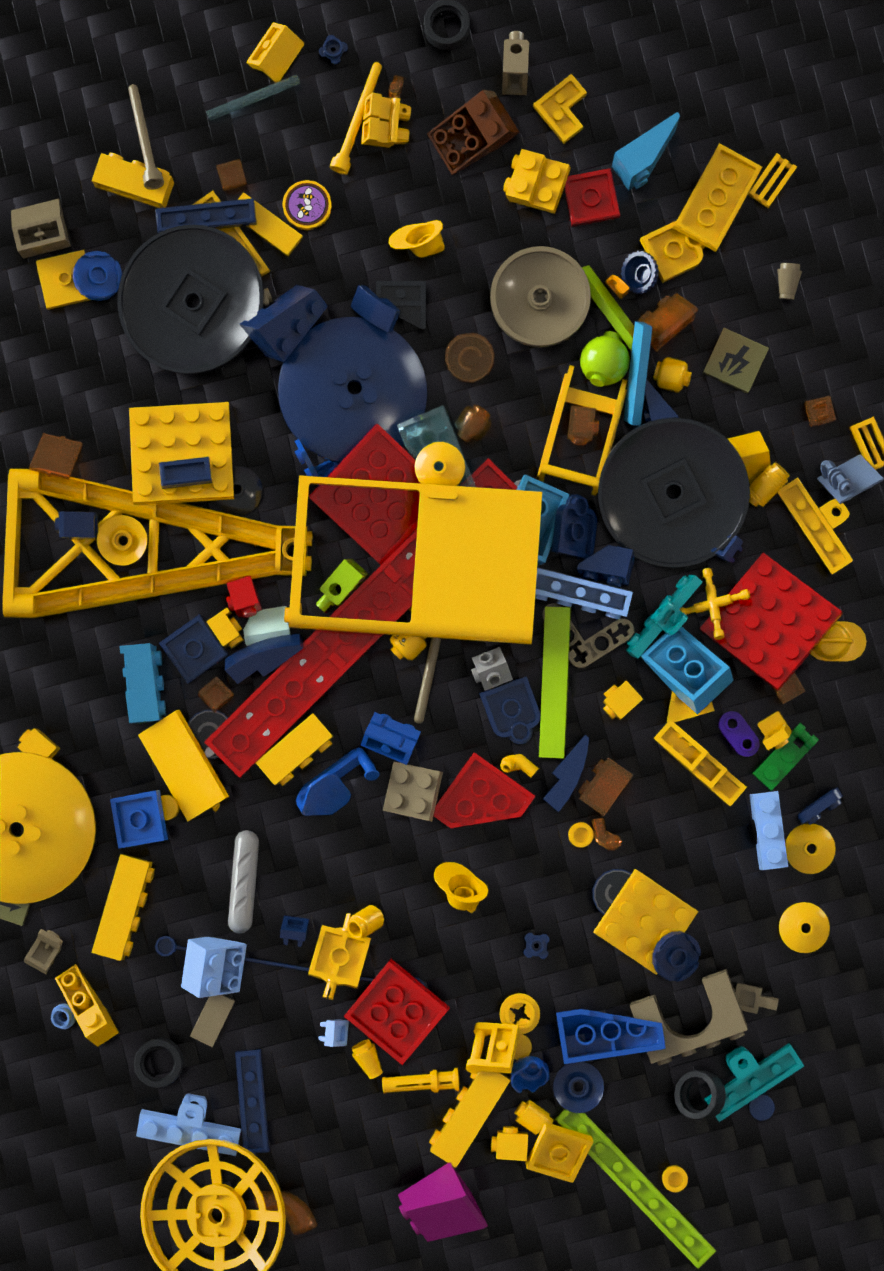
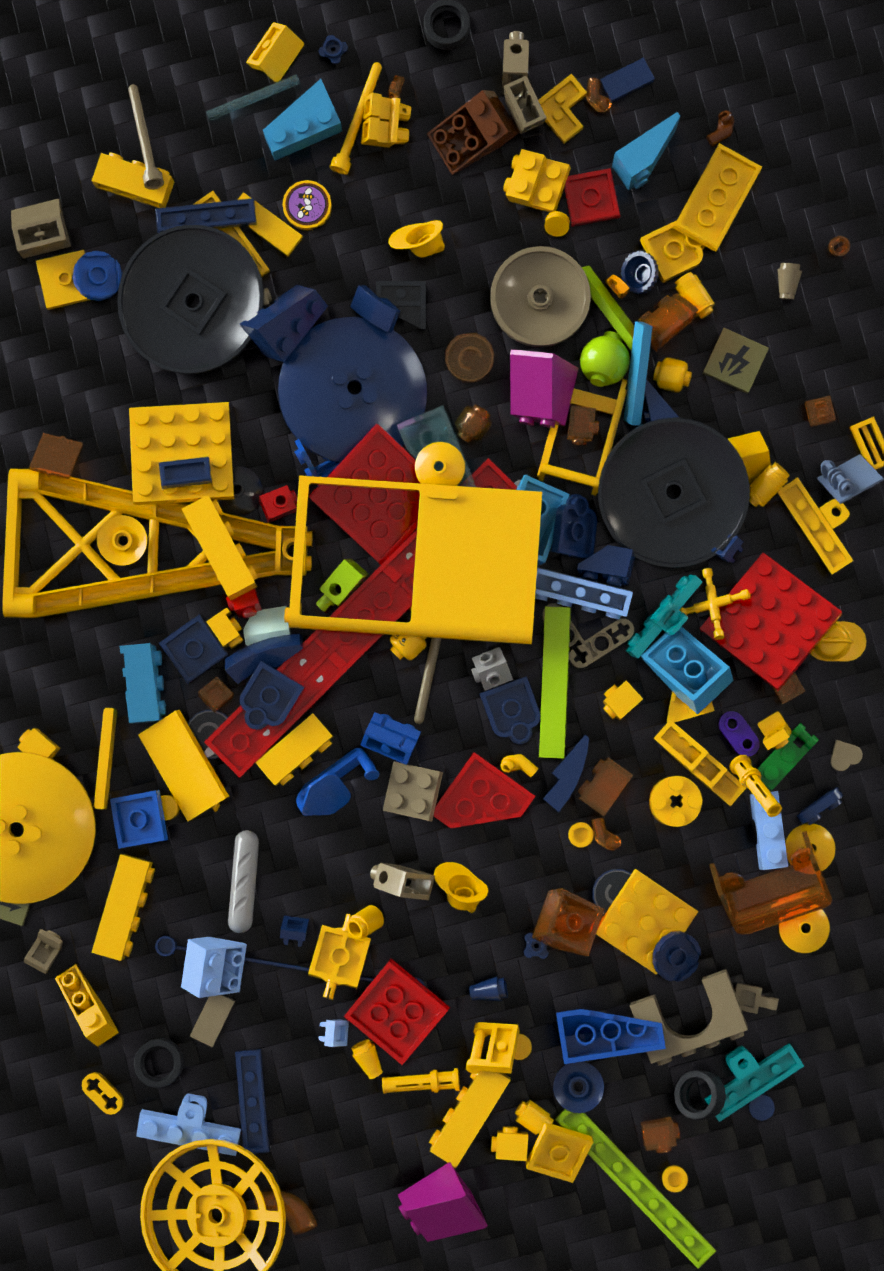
medium blue plate [51,1003,76,1029] -> none
dark blue slope [55,511,98,540] -> none
clear orange tile [216,159,247,191] -> none
yellow gear [499,993,540,1034] -> none
blue hair [511,1056,549,1093] -> none
yellow tile [748,153,797,209] -> none
none -> yellow beam [82,1072,124,1115]
none -> yellow tile [94,708,117,809]
none -> yellow brick [181,495,258,601]
none -> dark blue plate [240,661,305,730]
none -> red brick [259,485,298,523]
none -> dark azure wedge [263,79,342,160]
none -> dark tan torso [370,863,435,900]
none -> dark blue cone [469,976,508,1001]
none -> dark tan torso [504,76,547,134]
none -> magenta slope [510,349,579,428]
none -> clear orange slope [532,888,604,956]
none -> yellow tile [544,211,570,237]
none -> clear orange arm [586,78,611,112]
none -> dark blue tile [600,57,655,103]
none -> clear orange brick [640,1117,680,1153]
none -> yellow brick [649,776,703,827]
none -> yellow head [675,272,715,319]
none -> reddish brown arm [706,110,734,147]
none -> clear orange windscreen [709,831,832,935]
none -> yellow pin [729,755,782,817]
none -> clear orange hinge [828,236,850,256]
none -> dark tan tile [830,740,863,771]

